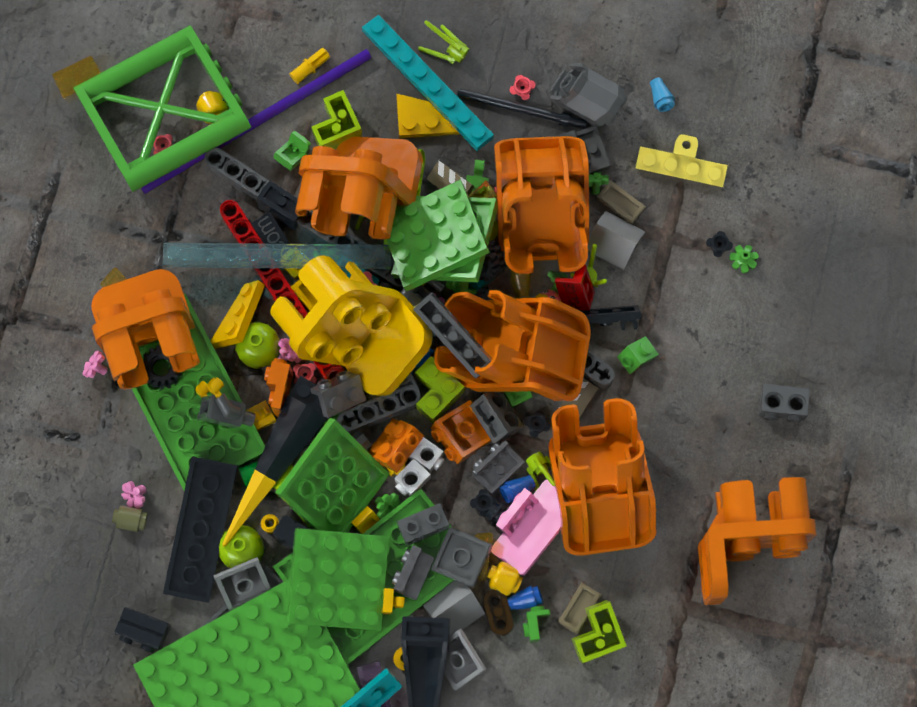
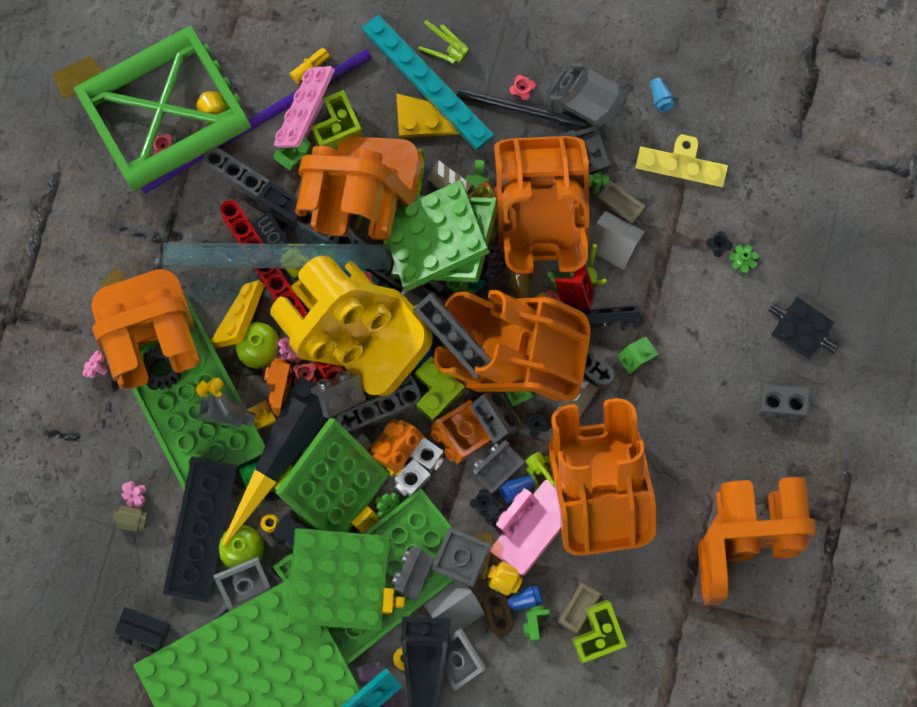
dark grey brick [397,503,449,547] -> none
none -> bright pink bracket [274,66,335,148]
none -> black plate [768,297,838,360]

